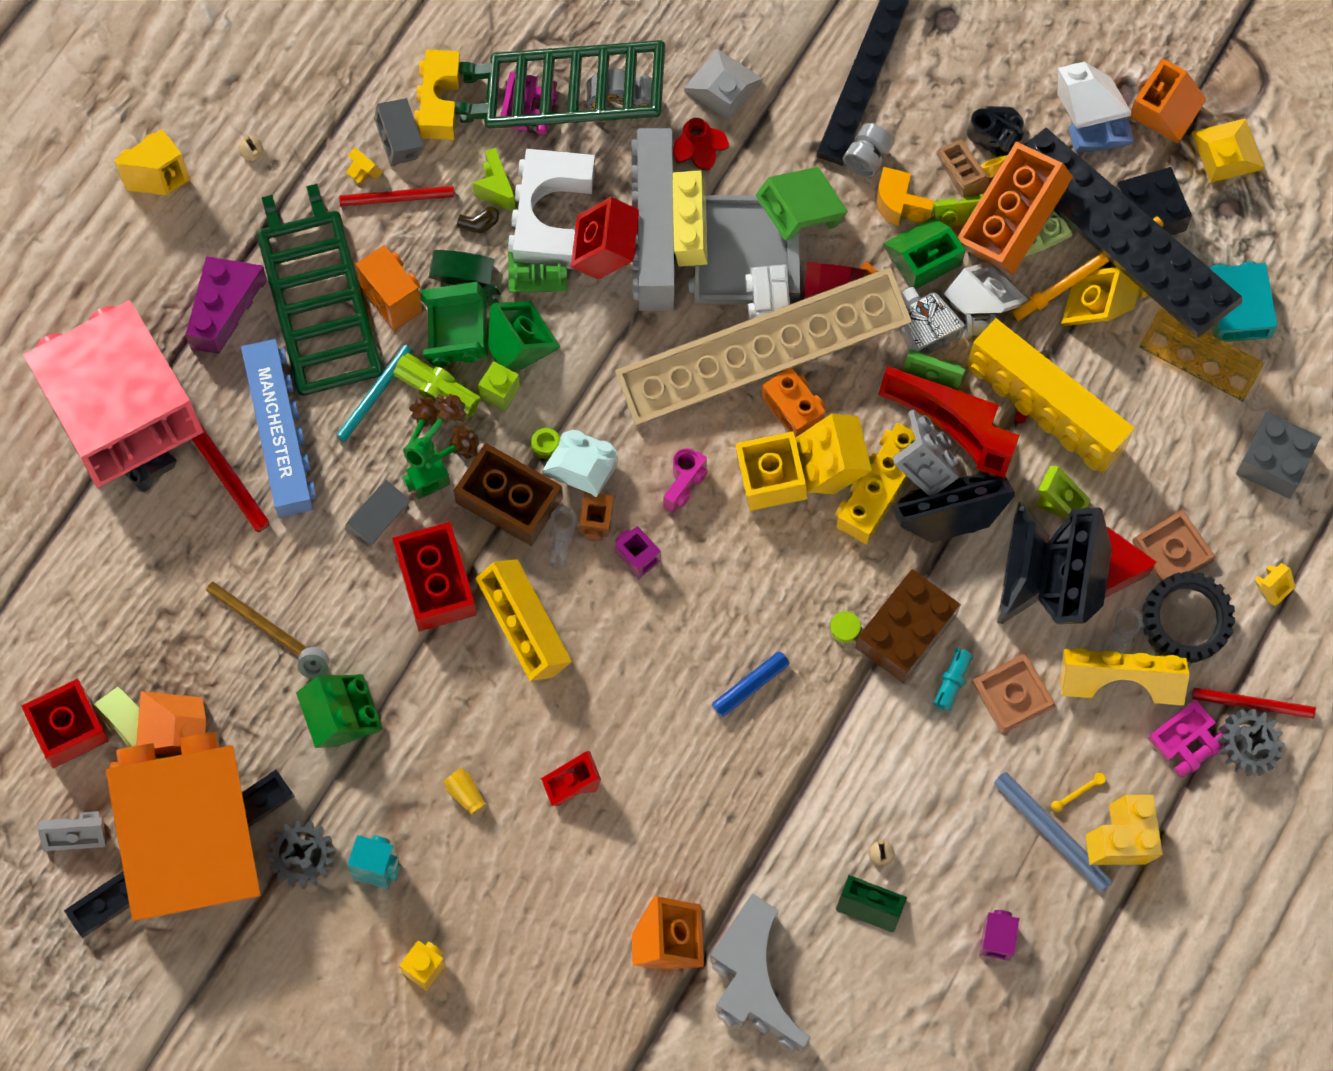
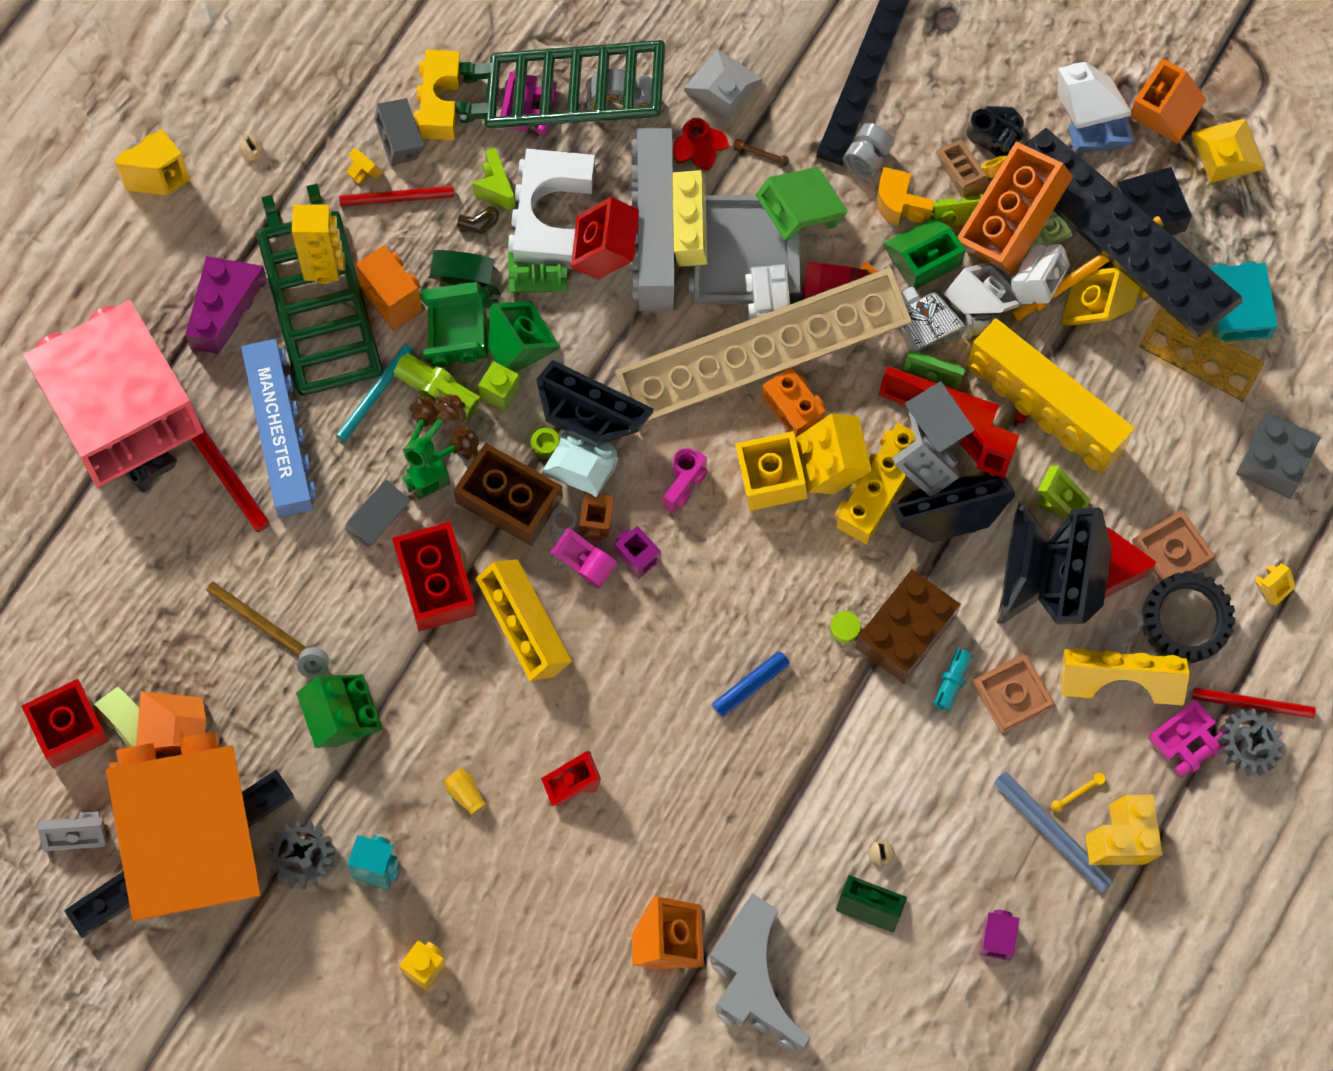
none -> yellow brick [292,205,345,284]
none -> black wedge [537,360,654,446]
none -> dark pink plate [550,528,618,589]
none -> reddish brown hinge [733,139,789,166]
none -> dark grey slope [905,381,975,453]
none -> white brick [1011,244,1070,304]

